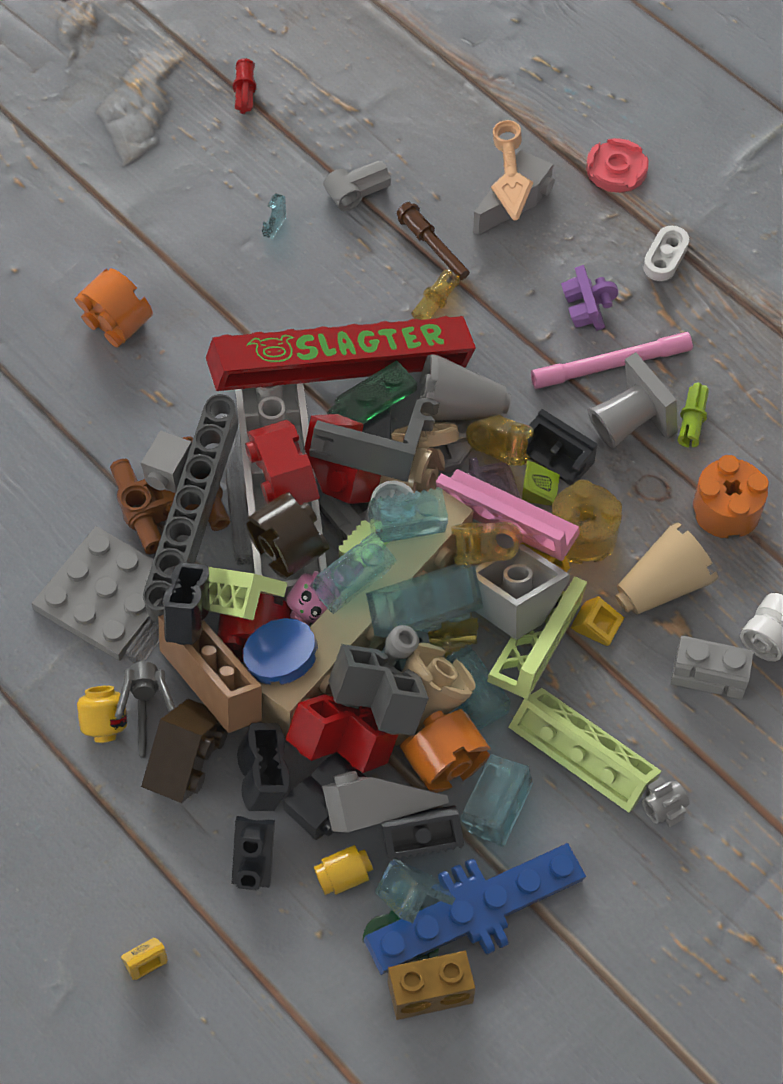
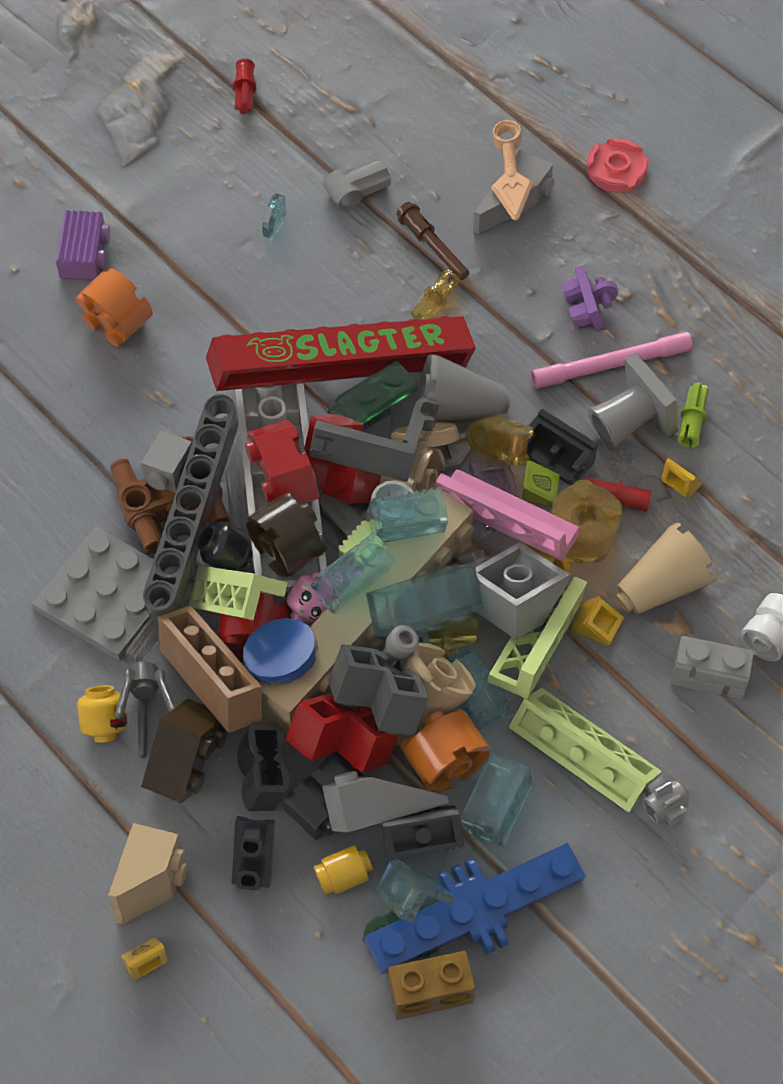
black brick [163,562,210,645] -> none
clear yellow piece [451,522,523,565] -> none
white plate [643,226,689,281] -> none
orange brick [693,455,769,538] -> none
none -> medium lavender brick [56,209,110,280]
none -> tan slope [108,823,188,925]
none -> black head [198,521,252,571]
none -> red axle [582,477,652,512]
none -> yellow slope [661,458,702,499]

